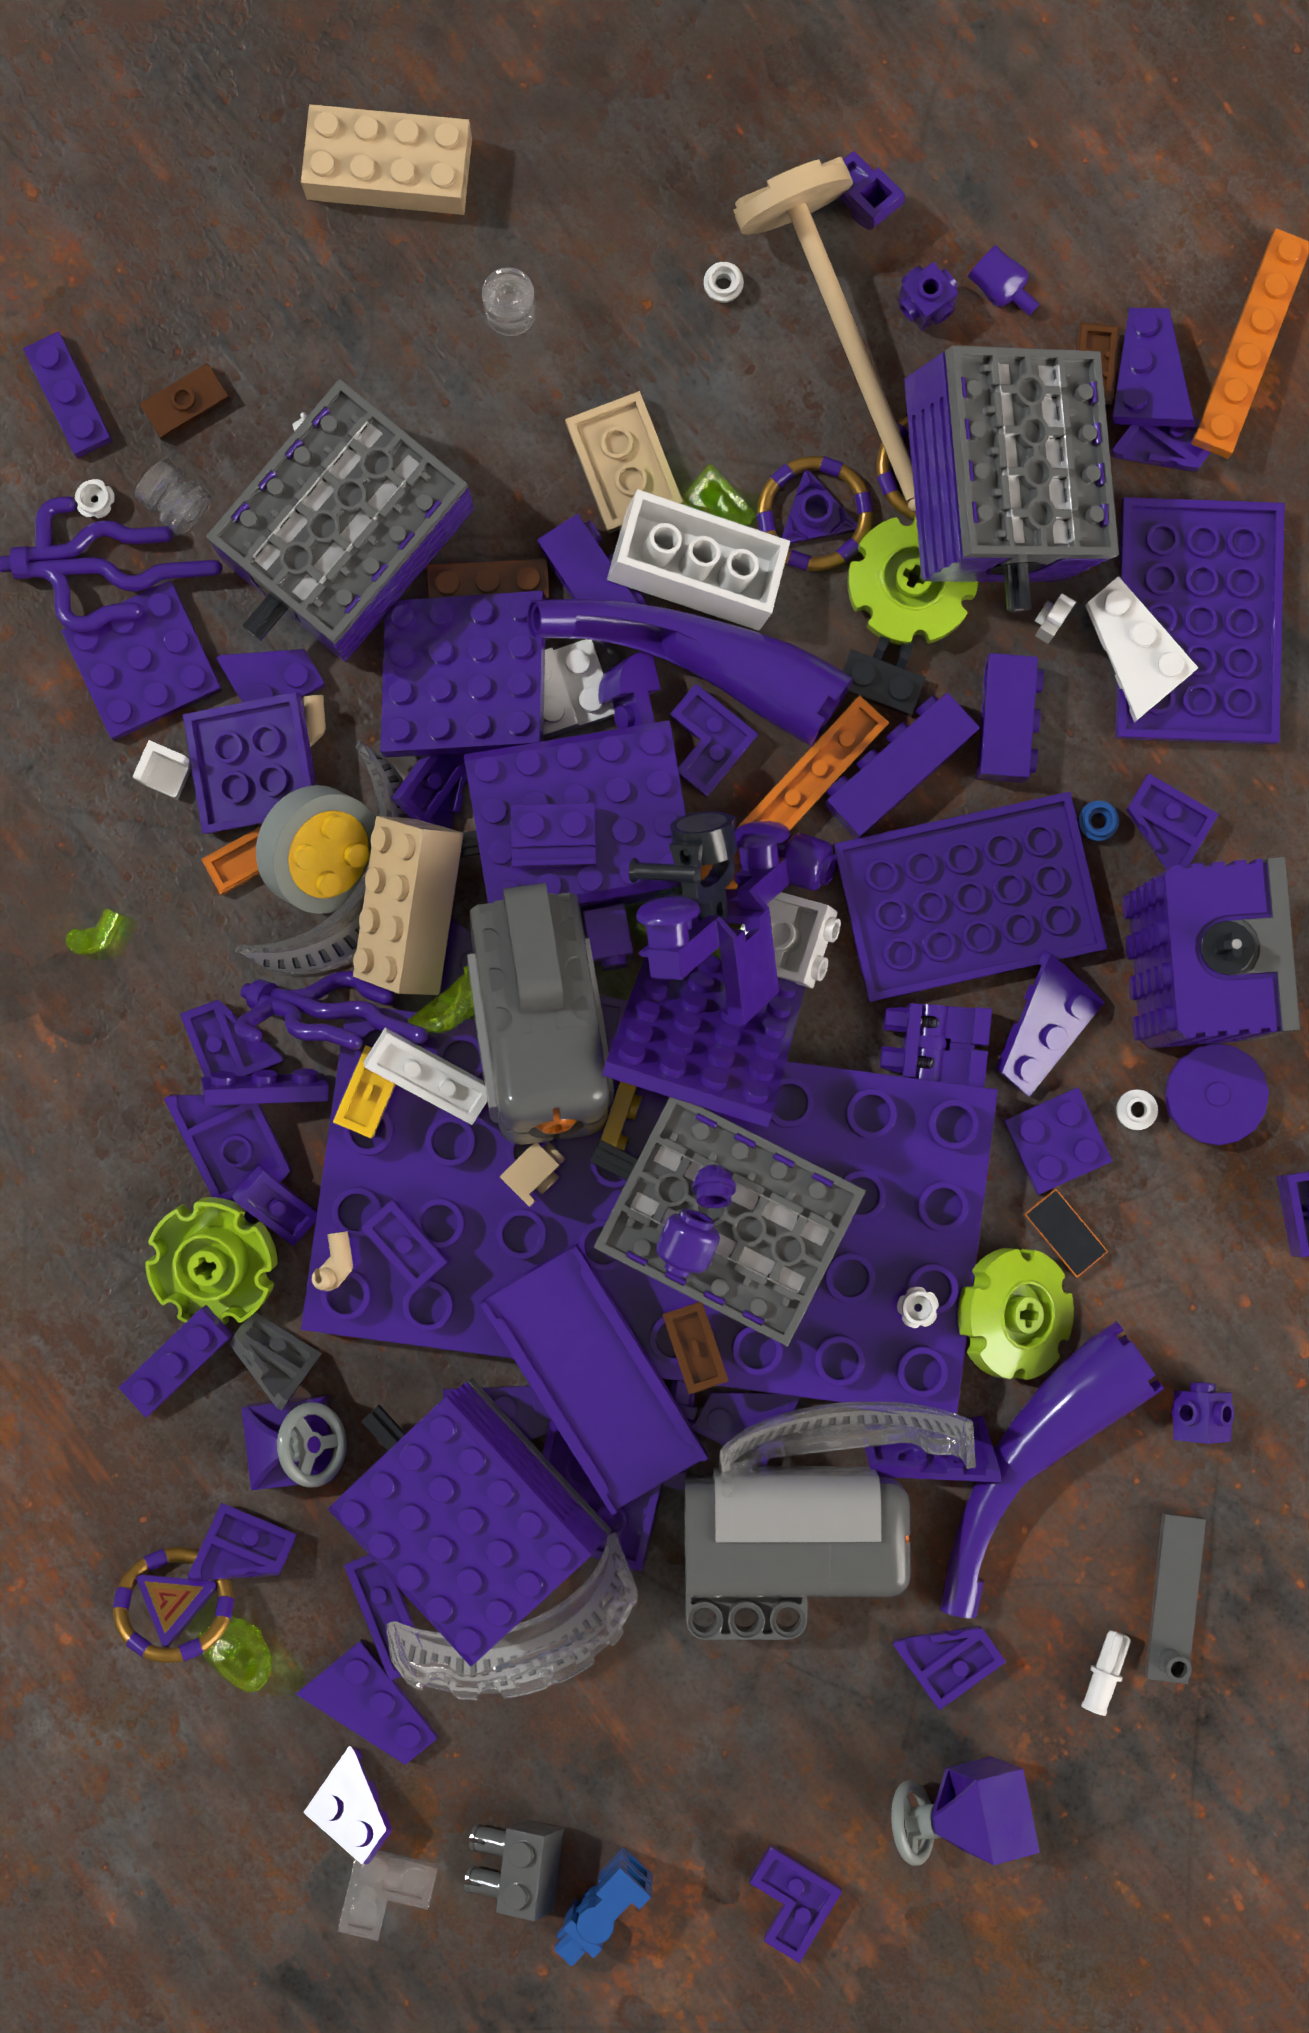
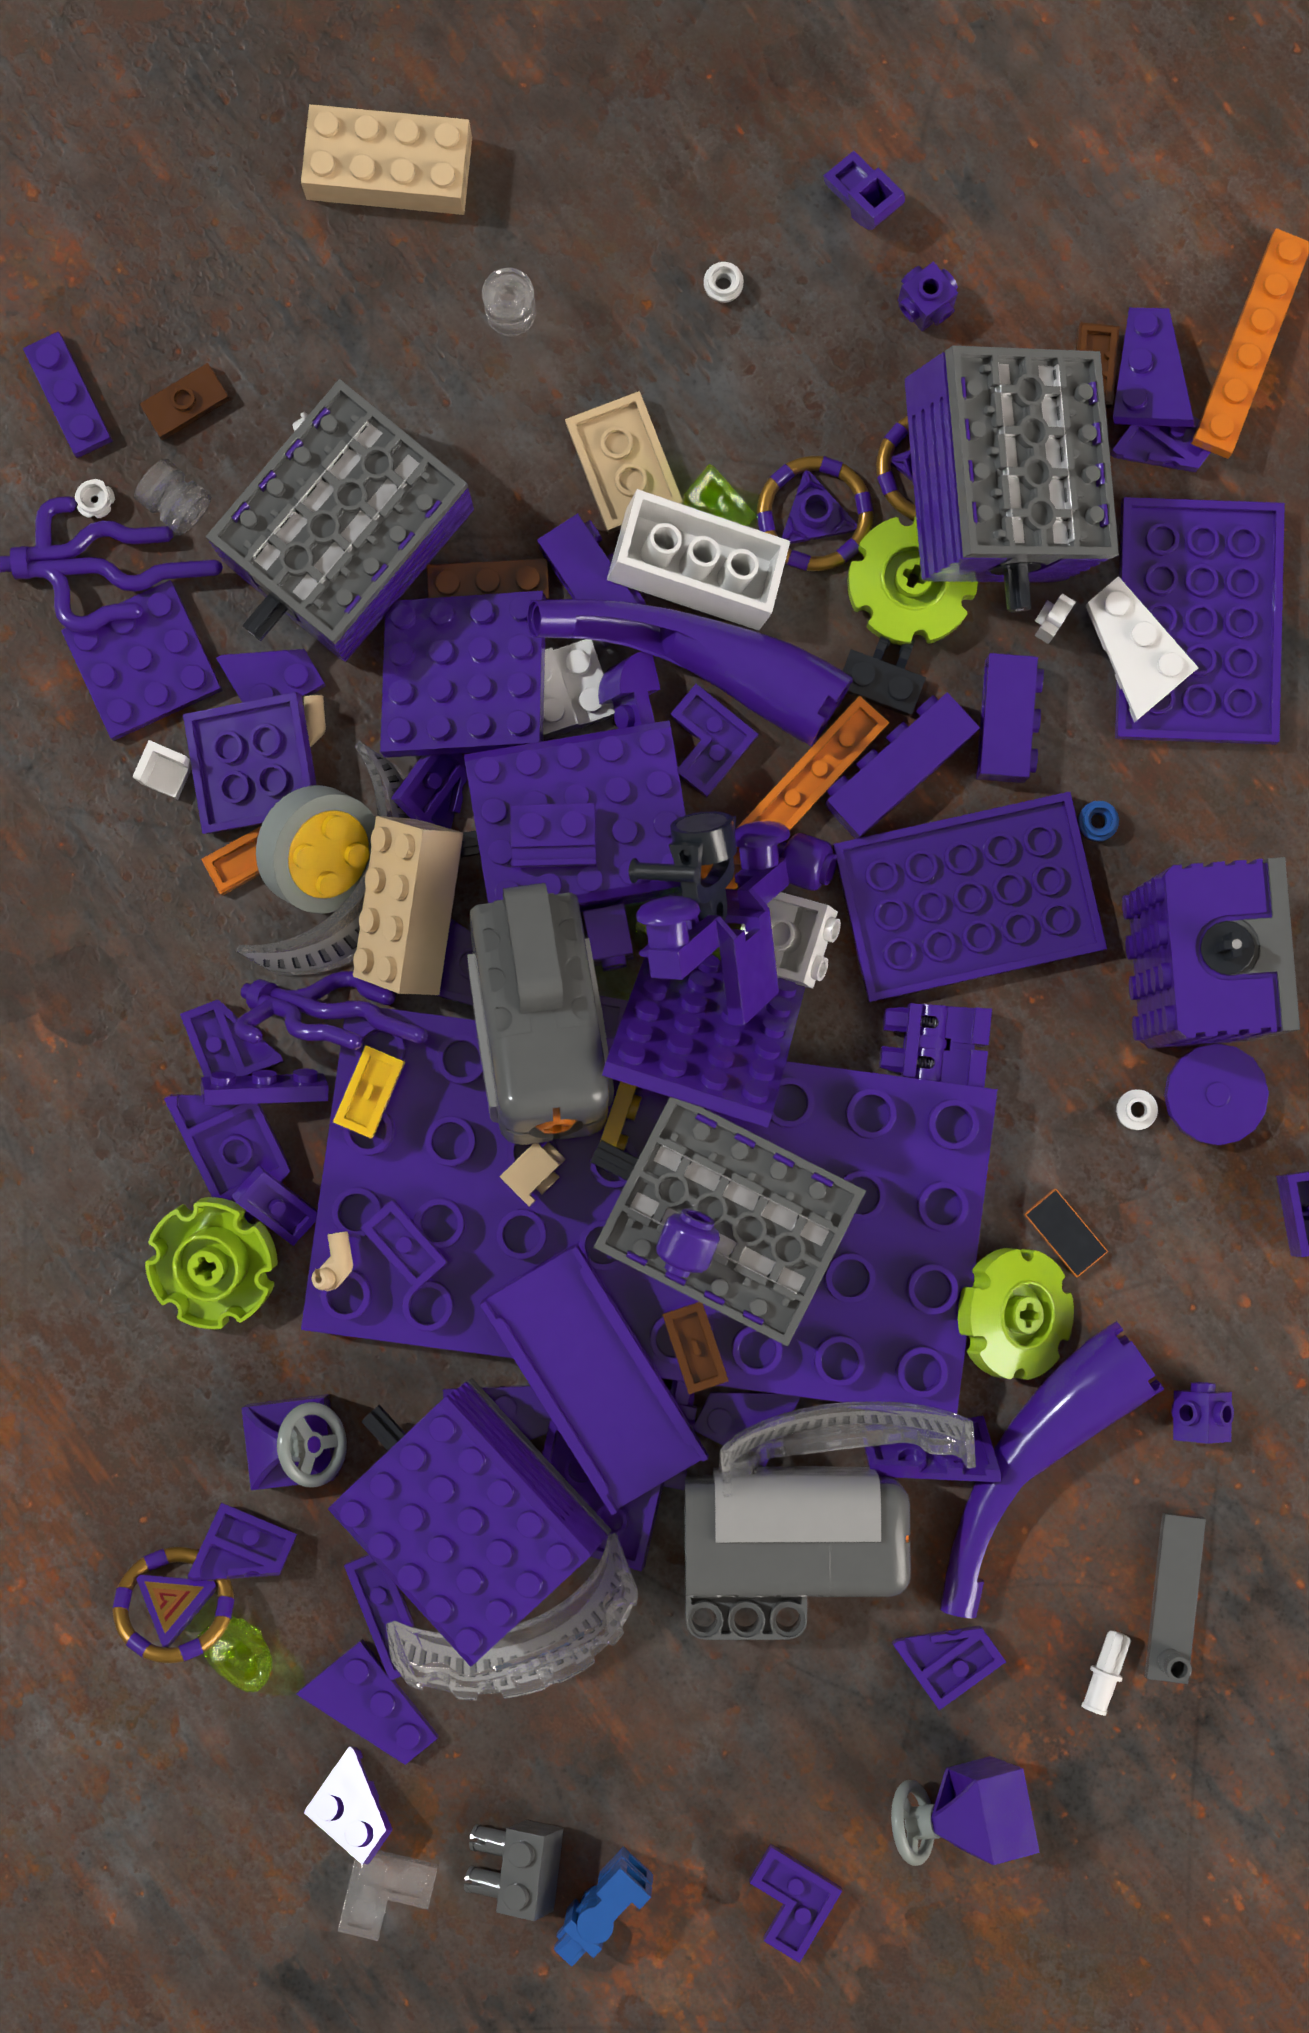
clear neon green arm [65,908,123,955] -> none
dark purple plate [118,1305,234,1418] -> none
dark grey wing [229,1312,322,1411] -> none
white plate [363,1027,487,1125] -> none
clear neon green hat [408,966,474,1033] -> none
dark purple plate [692,1164,736,1208] -> none
tan piece [733,157,916,512] -> none
white plate [897,1287,939,1328] -> none
dark purple piece [967,245,1040,316] -> none
wing [995,950,1104,1097] -> none
dark purple plate [1003,1087,1112,1195] -> none
dark purple wing [1126,773,1219,870] -> none

